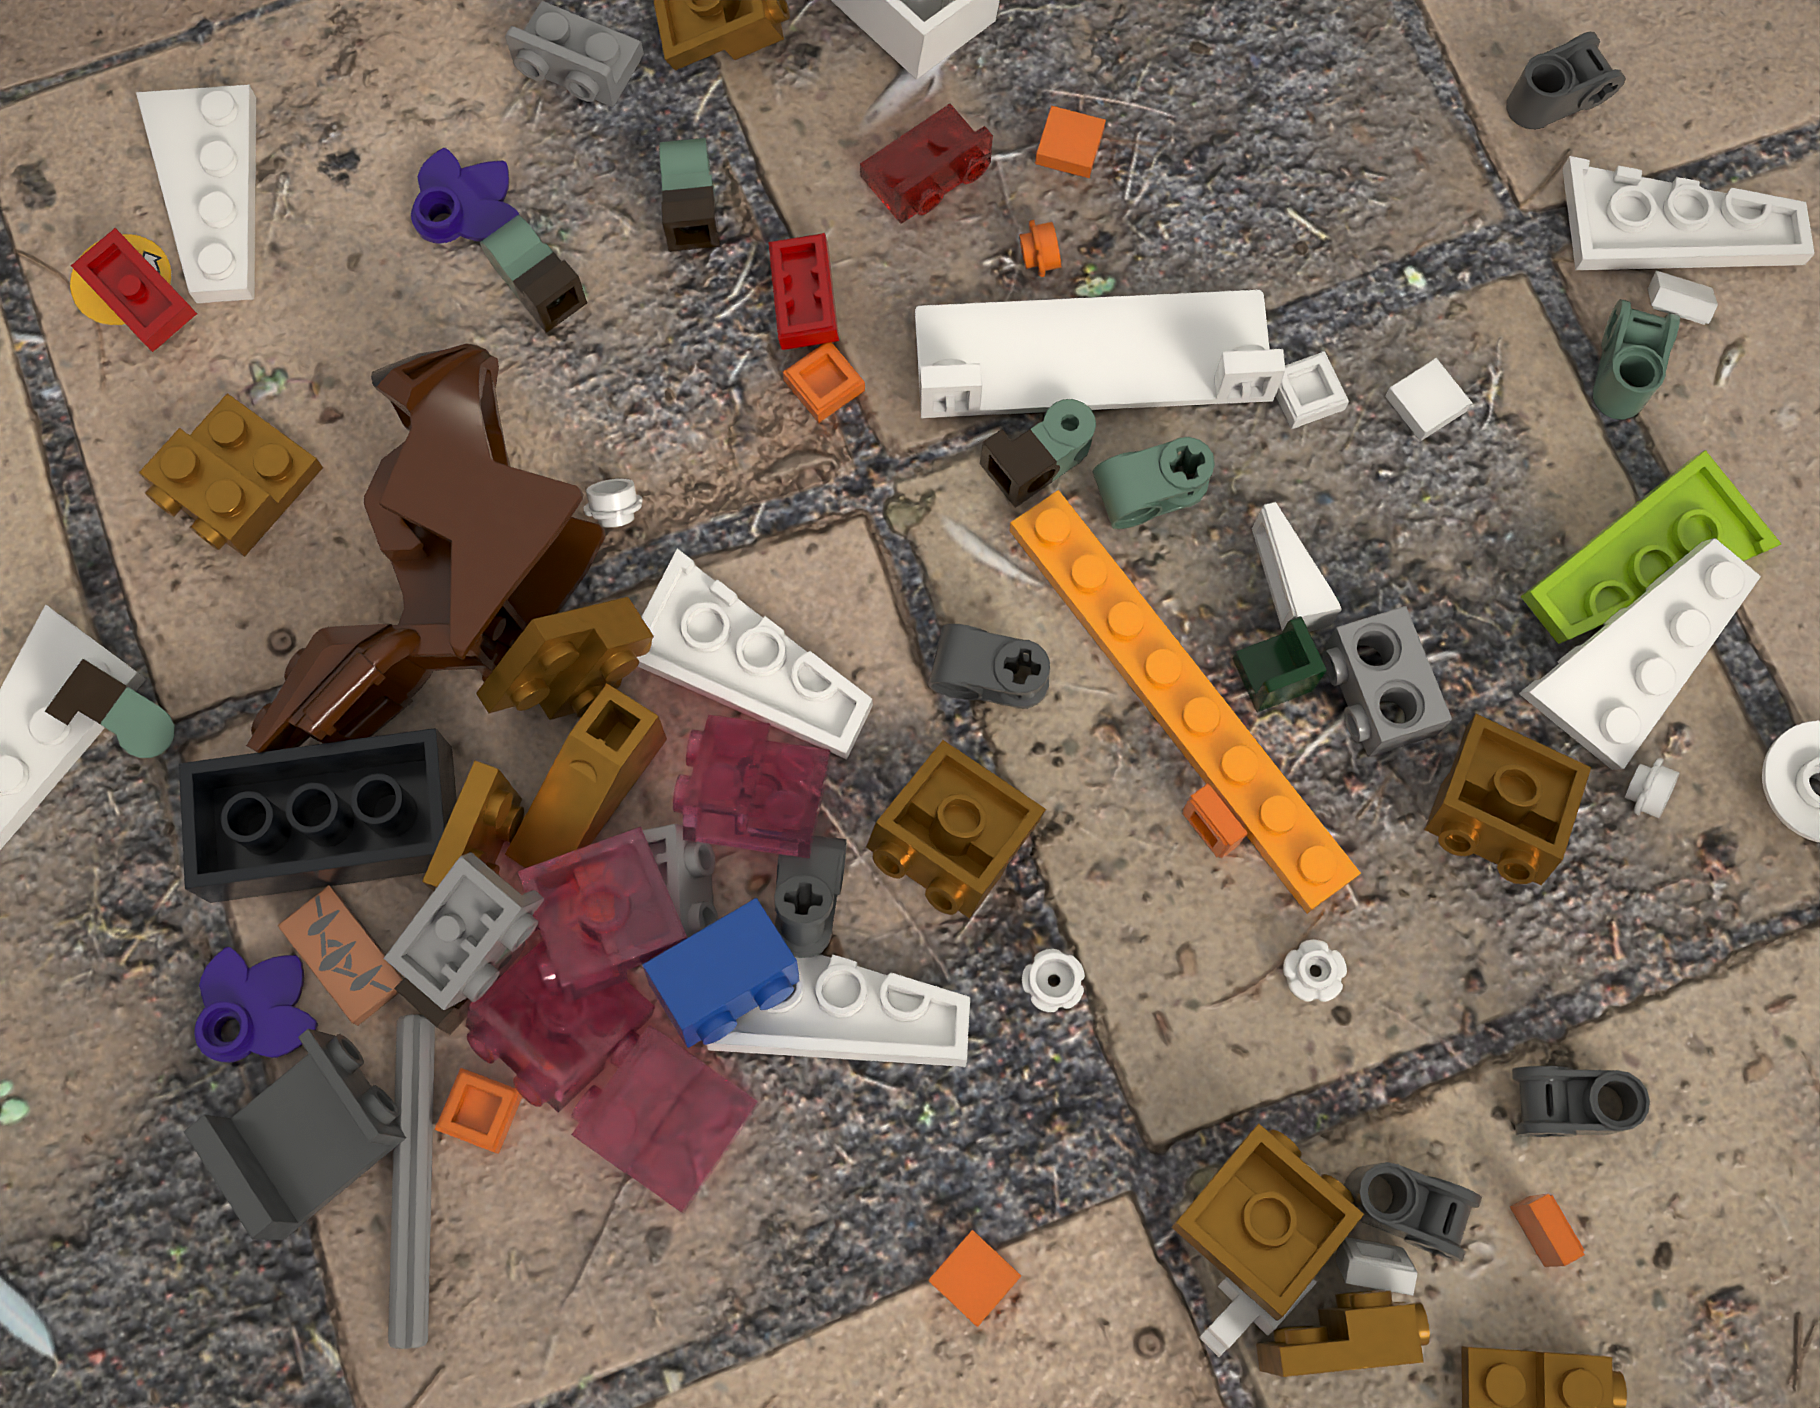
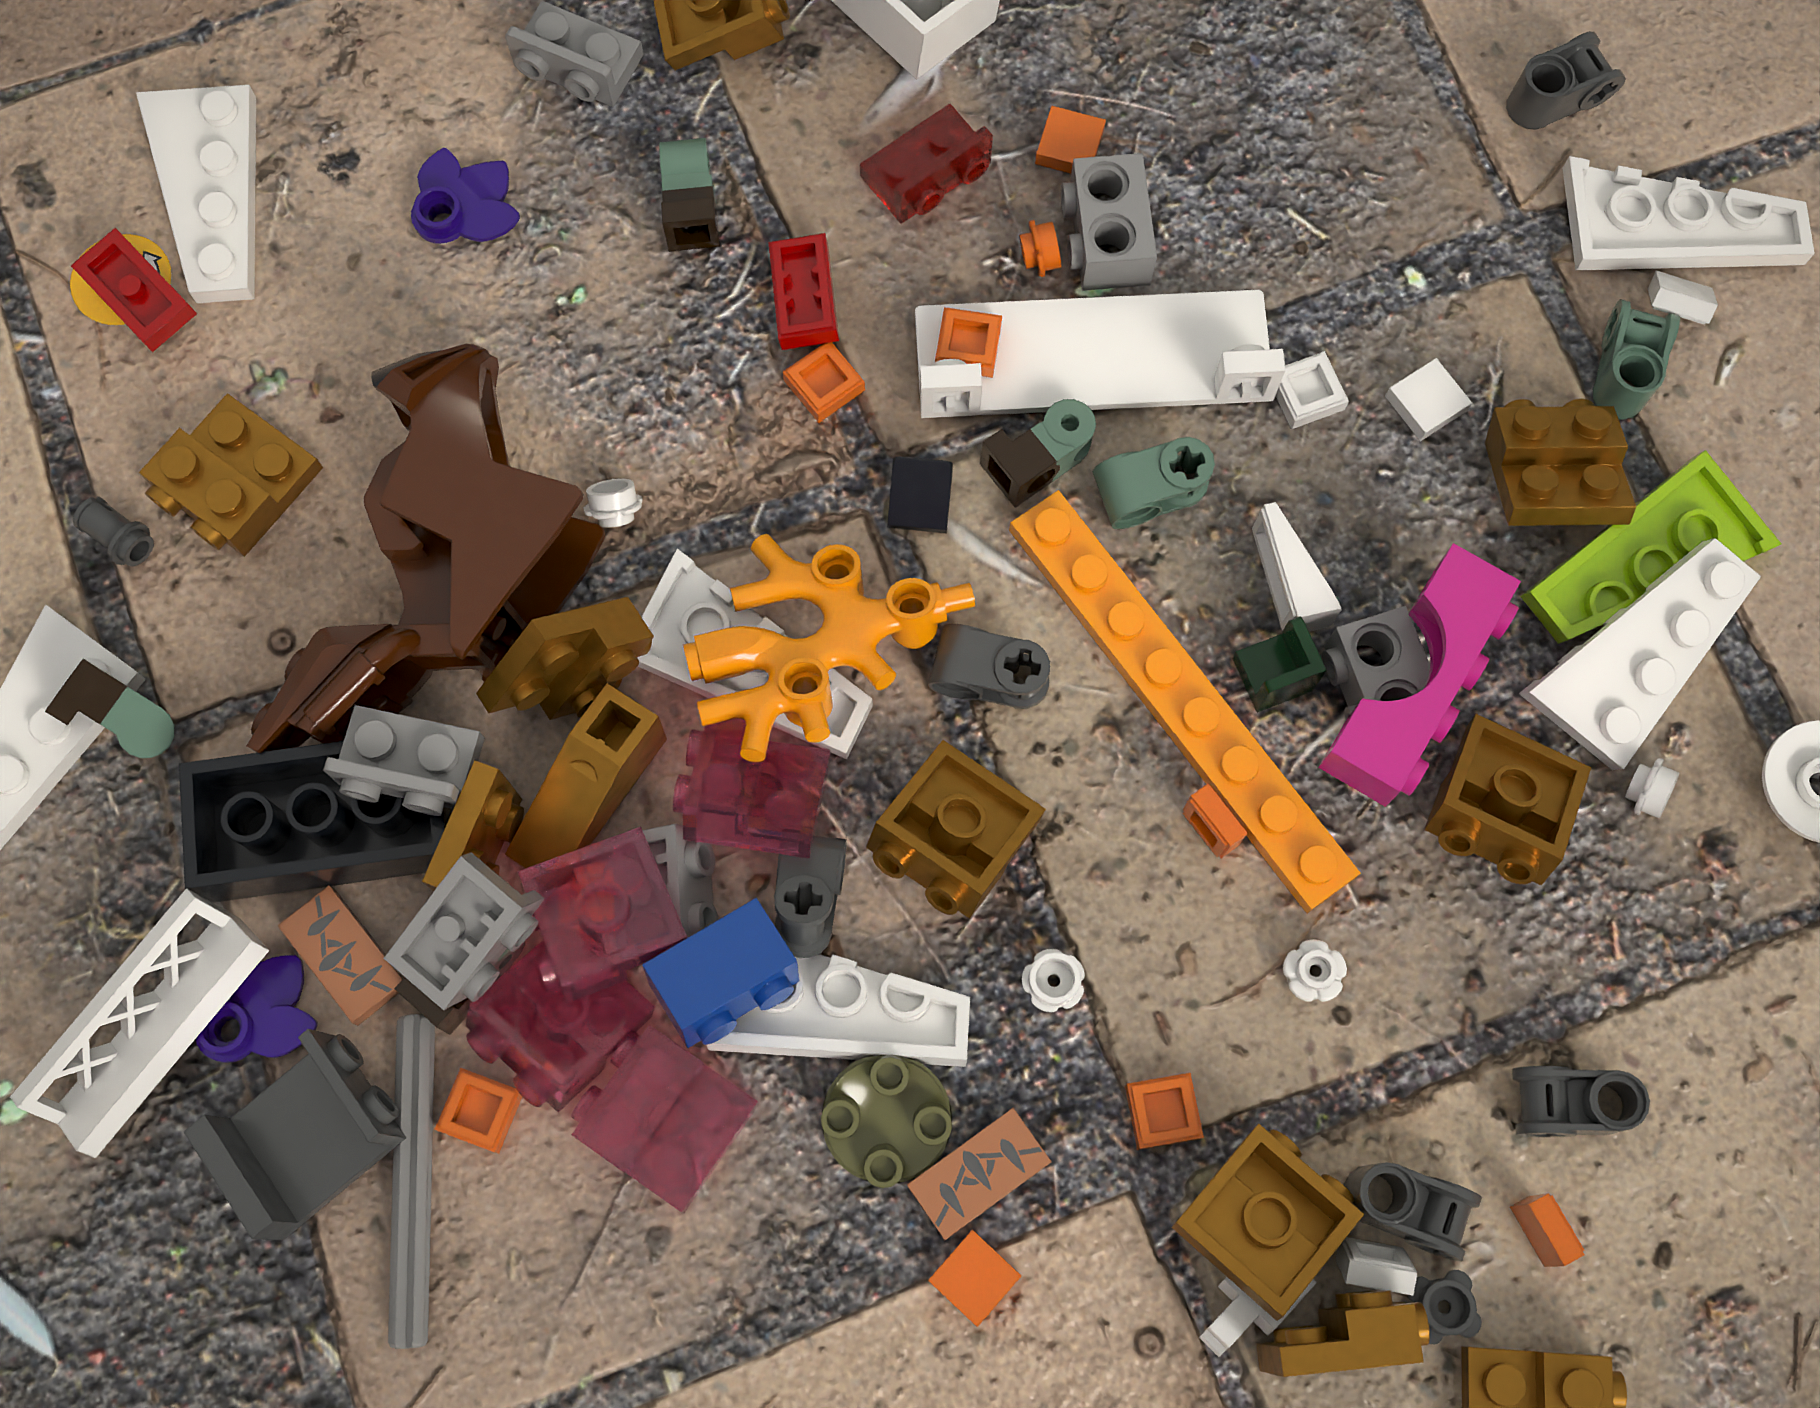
leg [480,215,587,333] -> none
none -> white fence [10,888,269,1158]
none -> dark grey pin [73,496,154,567]
none -> light grey bracket [323,705,485,816]
none -> light orange plant [683,534,975,762]
none -> olive dish [821,1054,952,1188]
none -> black slope [887,456,953,533]
none -> nougat tile [907,1108,1052,1241]
none -> orange tile [935,307,1002,378]
none -> light grey brick [1061,153,1157,291]
none -> orange tile [1125,1073,1204,1150]
none -> dark pink arch [1318,543,1521,807]
none -> dark grey plate [1407,1270,1482,1344]
none -> pearl gold plate [1485,398,1636,526]

